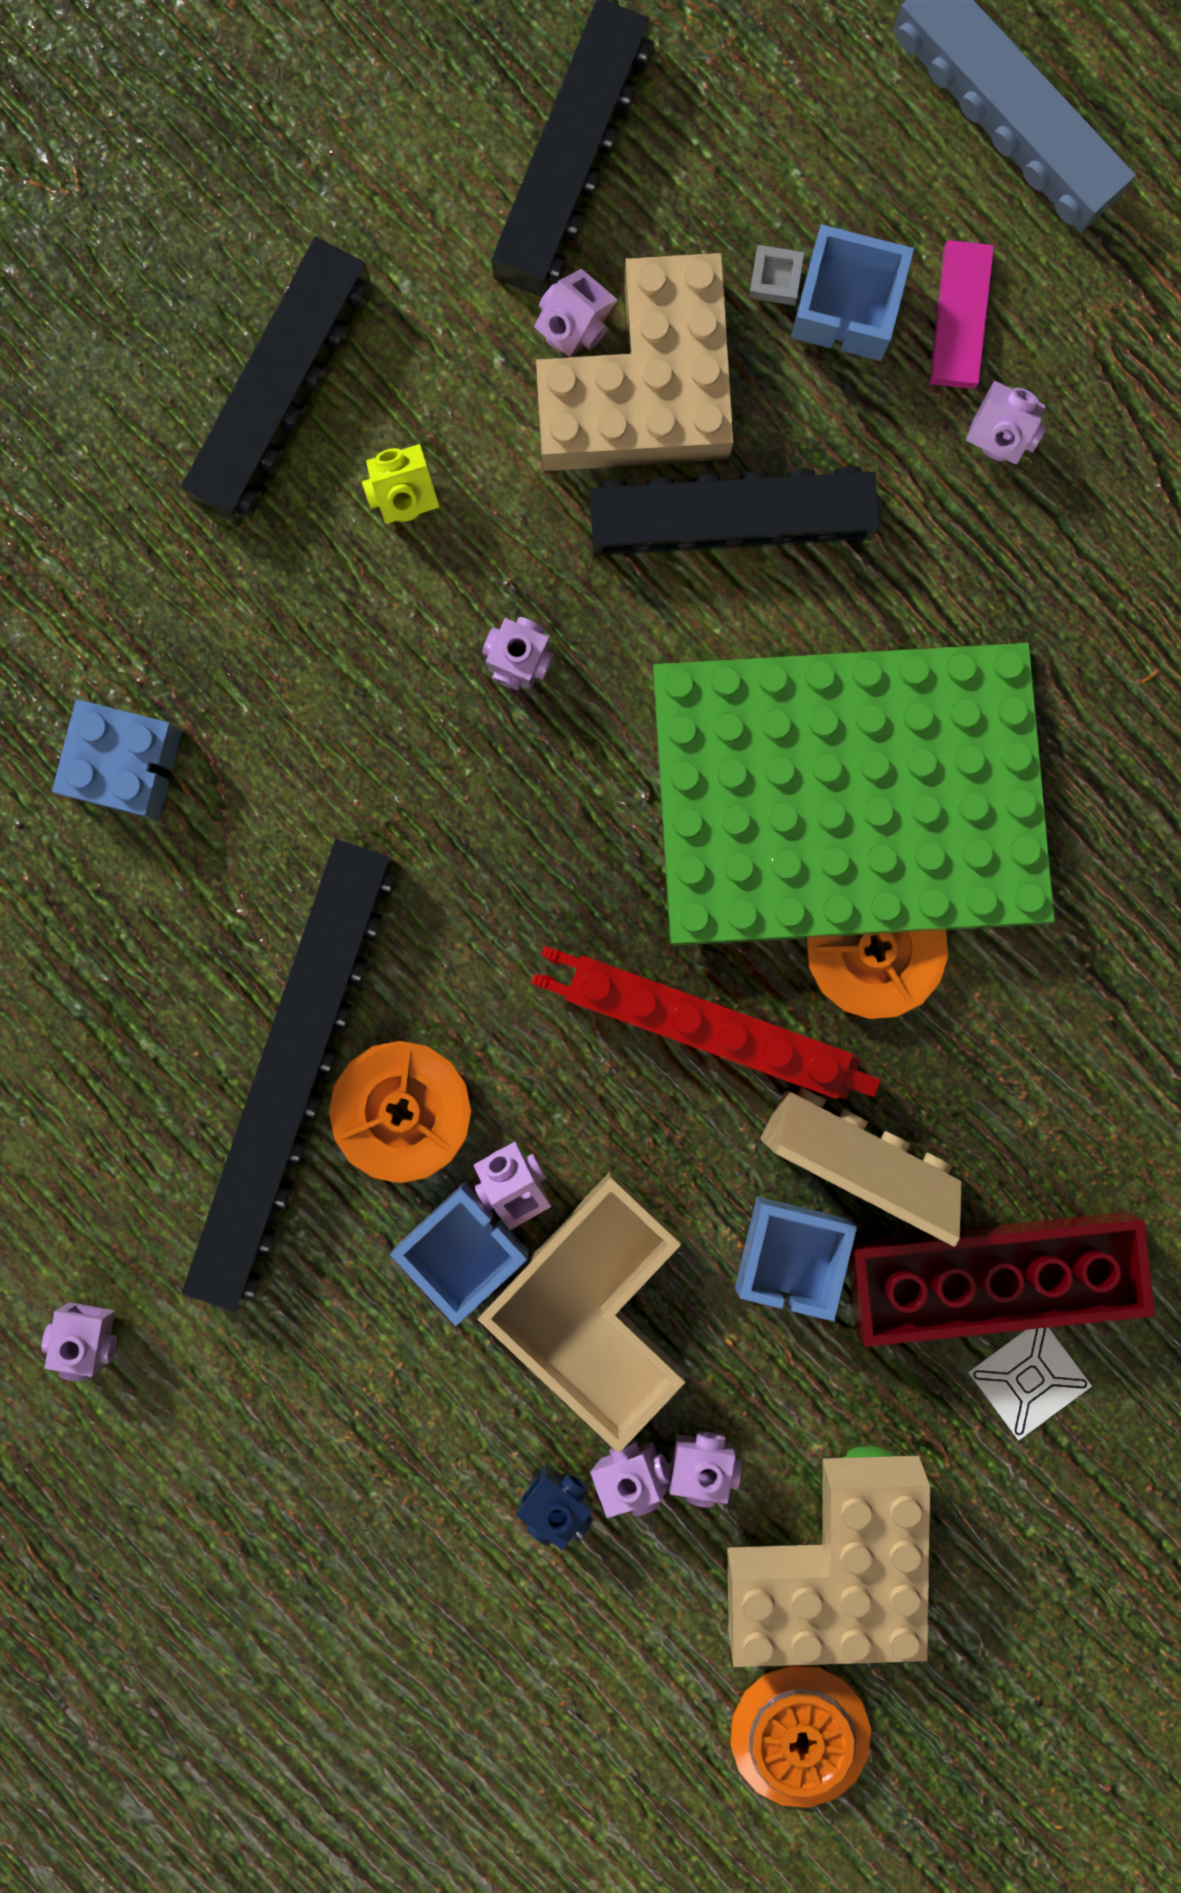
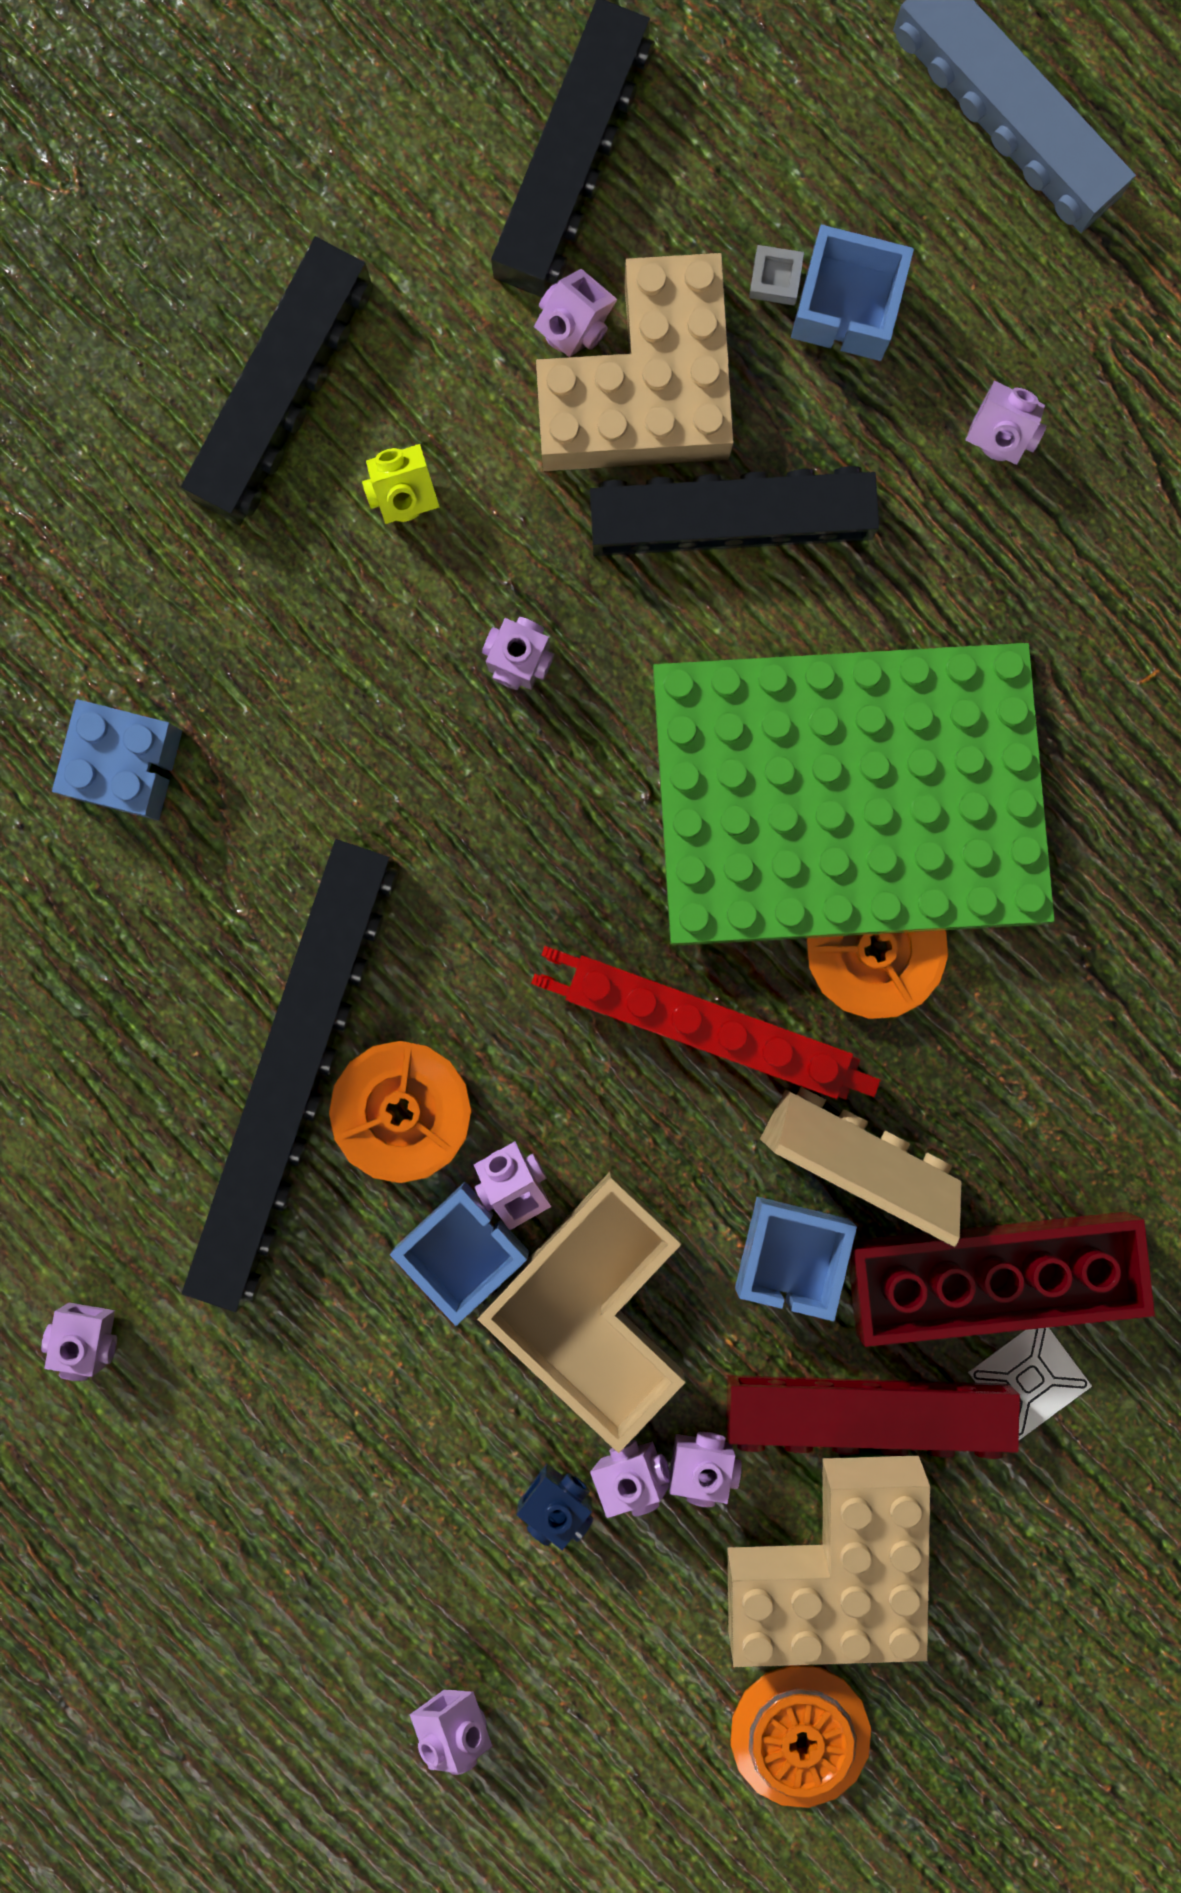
dark pink tile [929,240,994,389] -> none
none -> lavender brick [410,1689,492,1775]
none -> dark red brick [726,1375,1020,1459]

